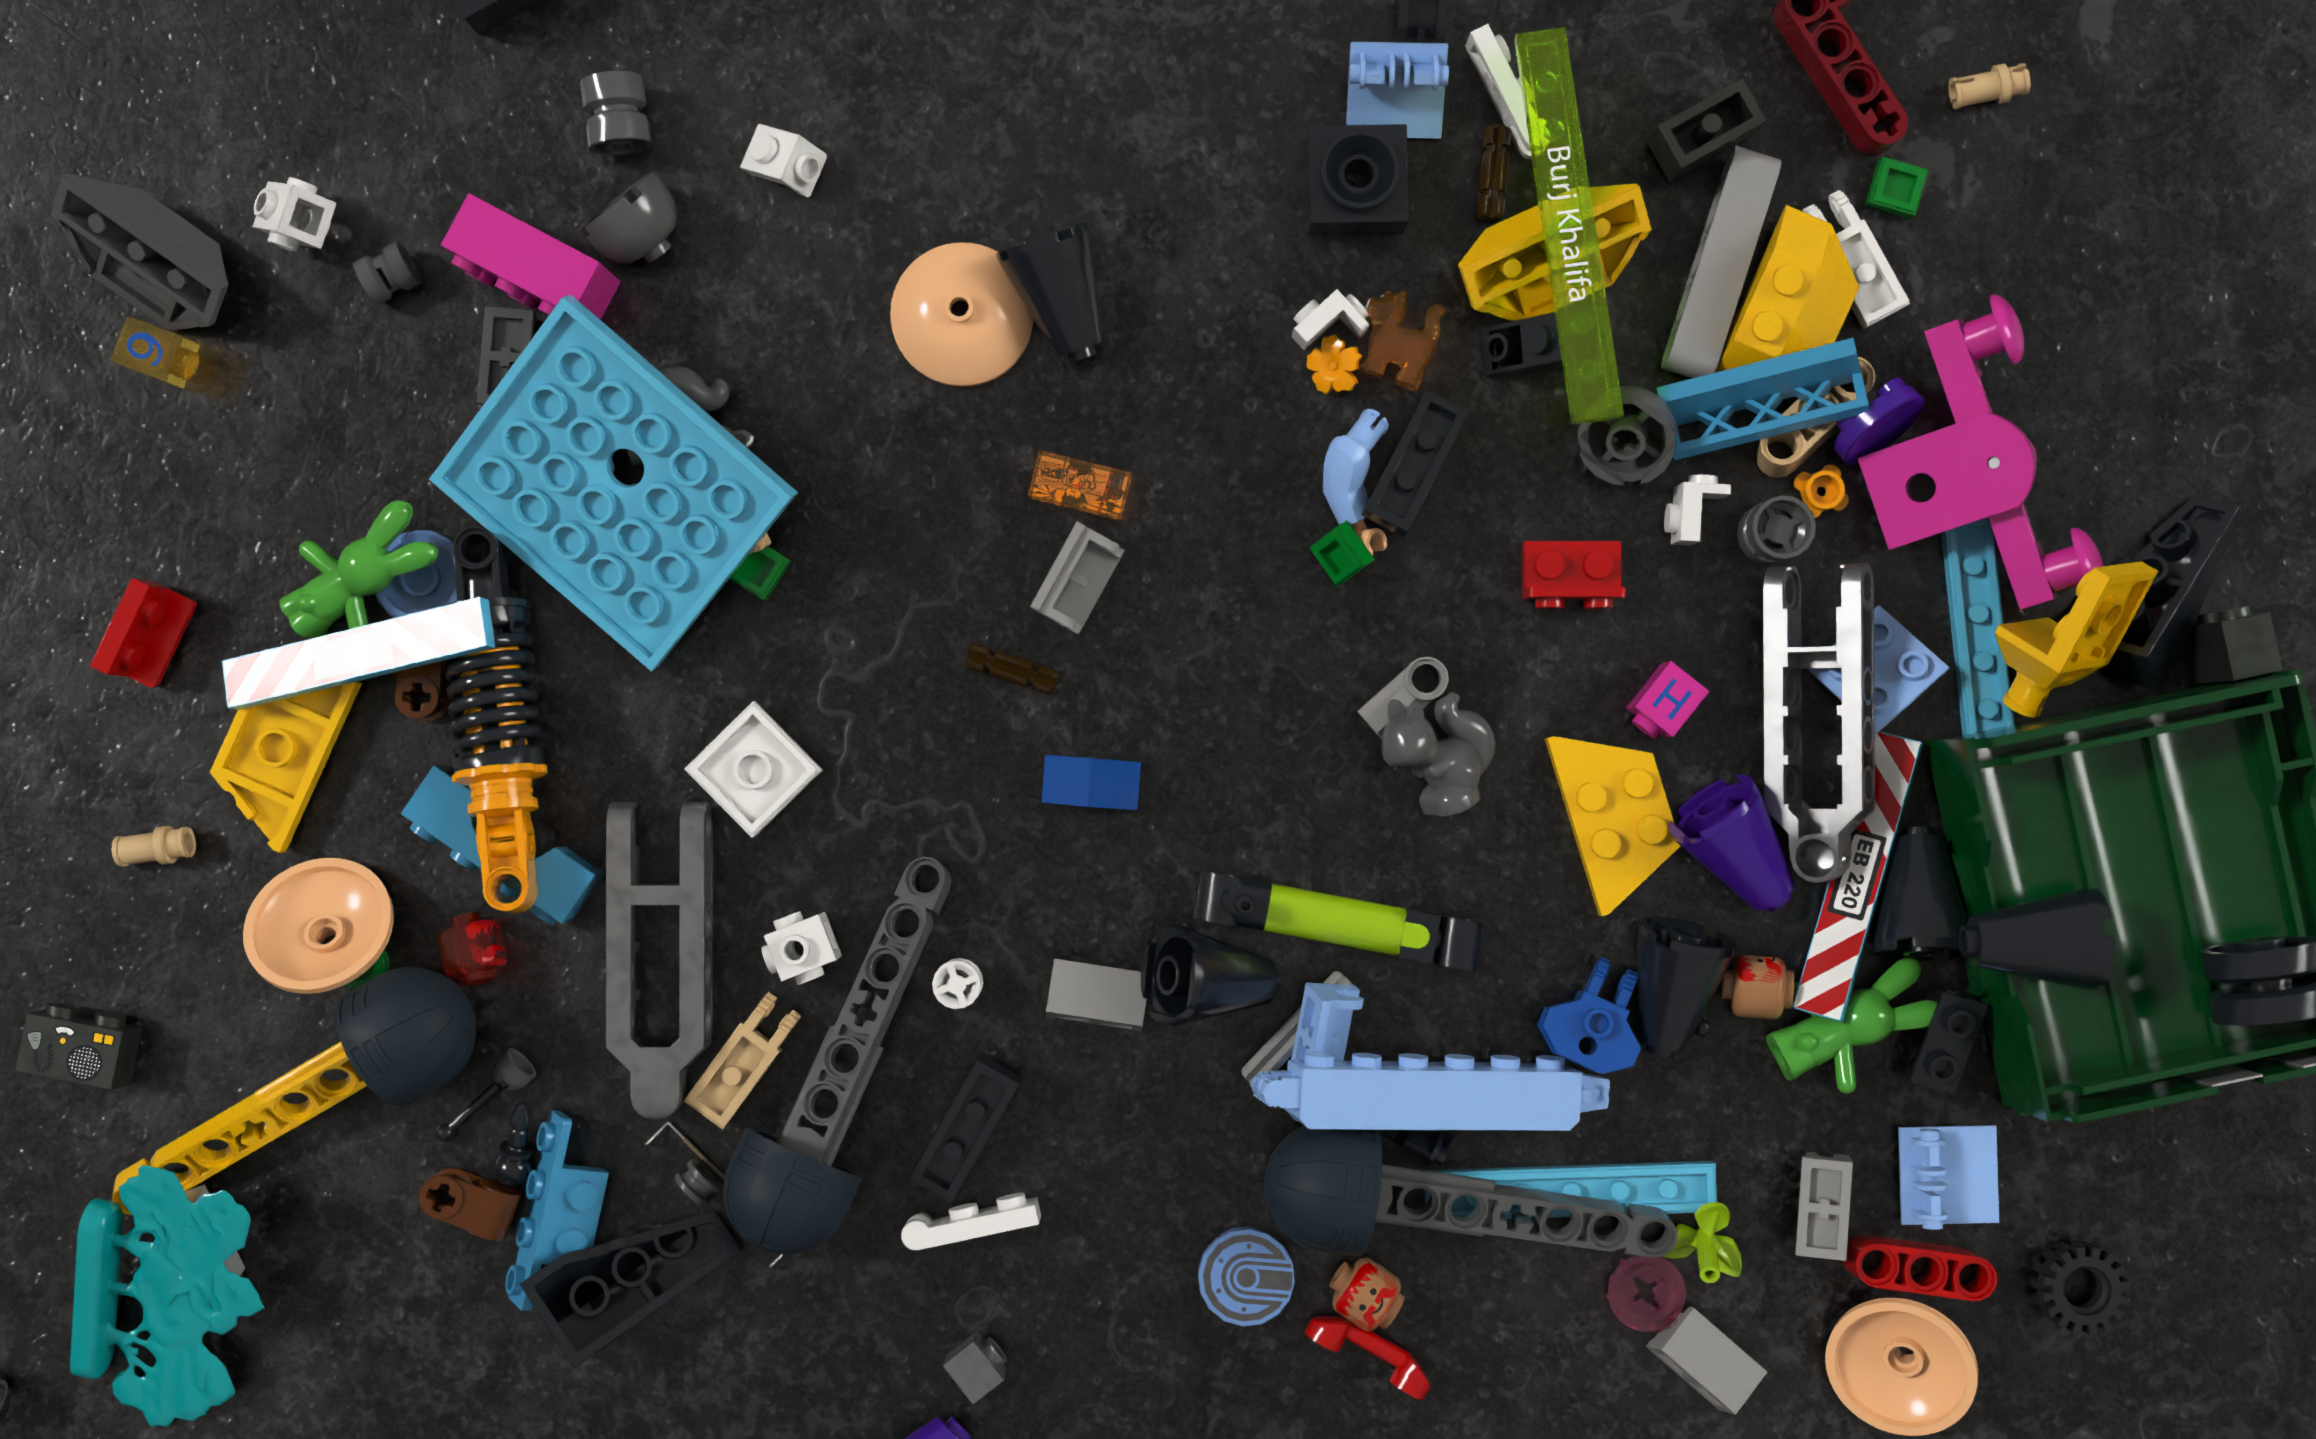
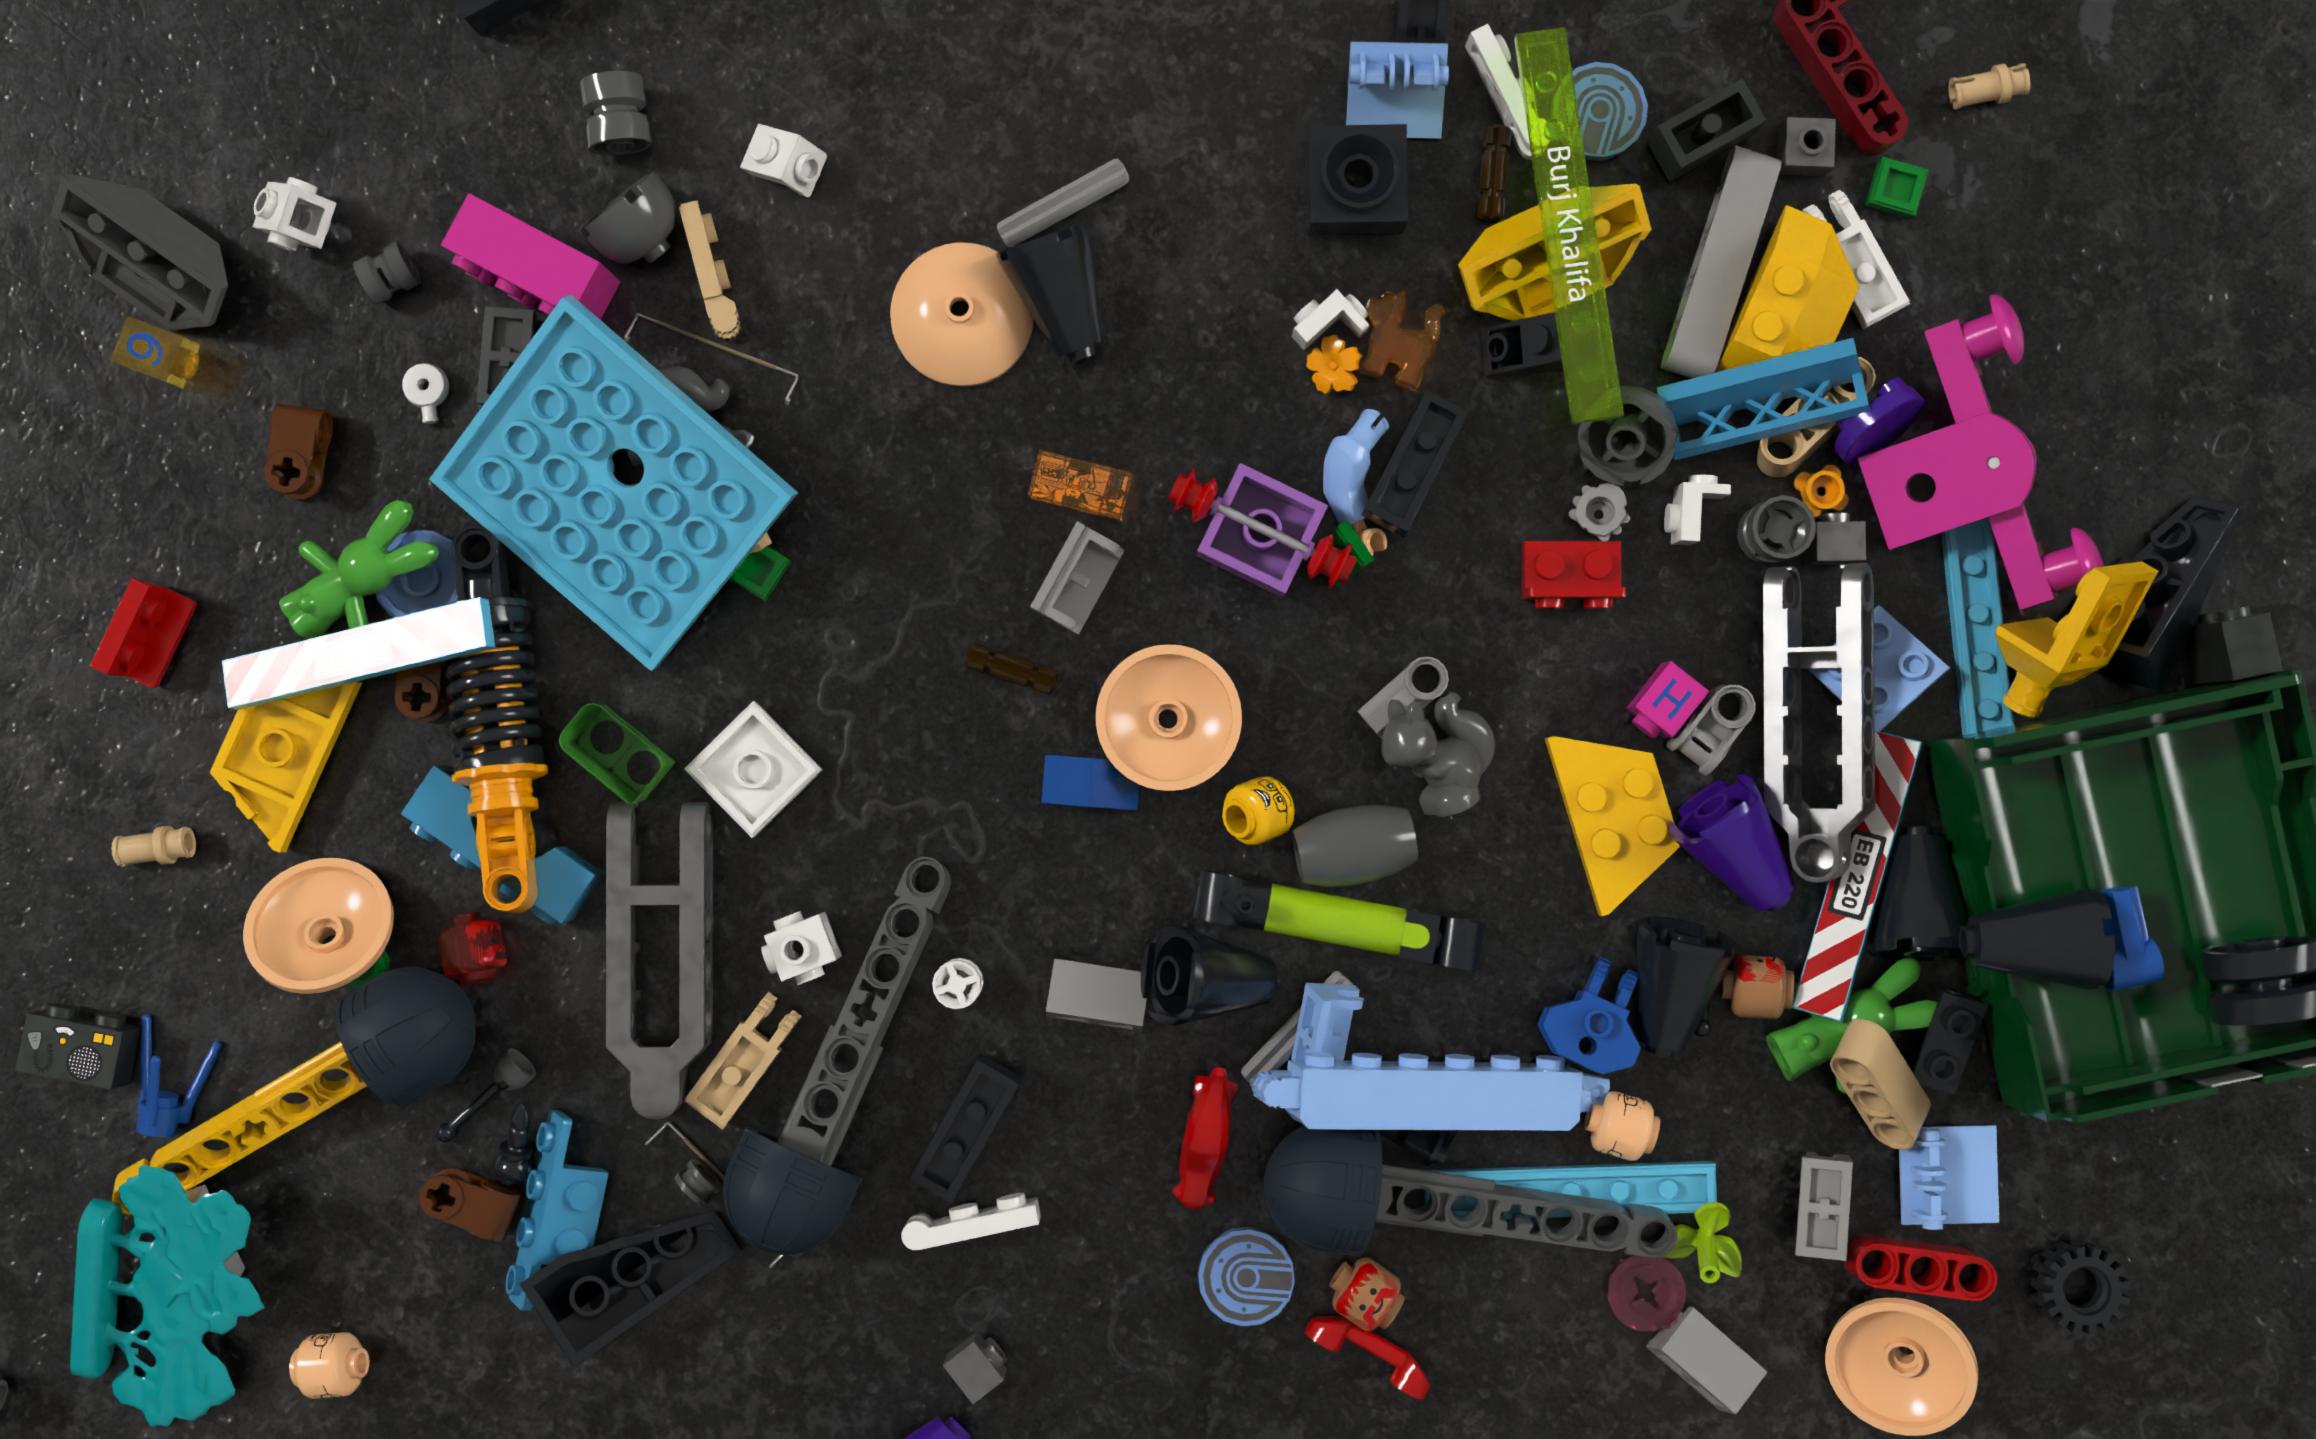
none -> blue plant [136,1014,222,1138]
none -> reddish brown piece [264,404,333,501]
none -> light nougat head [289,1332,369,1399]
none -> white piece [402,363,449,424]
none -> bright green piece [559,704,676,805]
none -> dark tan piece [624,313,799,406]
none -> tan hinge [679,201,741,341]
none -> light grey axle [997,159,1129,247]
none -> light nougat dish [1096,645,1242,791]
none -> medium lavender brick [1168,463,1357,598]
none -> red animal [1173,1067,1238,1210]
none -> yellow head [1222,777,1295,845]
none -> dark grey piece [1292,805,1418,887]
none -> tile [1550,62,1648,161]
none -> light grey animal [1569,483,1630,542]
none -> light nougat head [1584,1091,1660,1161]
none -> light grey piece [1666,685,1756,776]
none -> flat silver plate [1777,117,1836,176]
none -> flat silver plate [1805,513,1866,565]
none -> tan beam [1830,1019,1931,1150]
none -> blue piece [2099,885,2164,992]

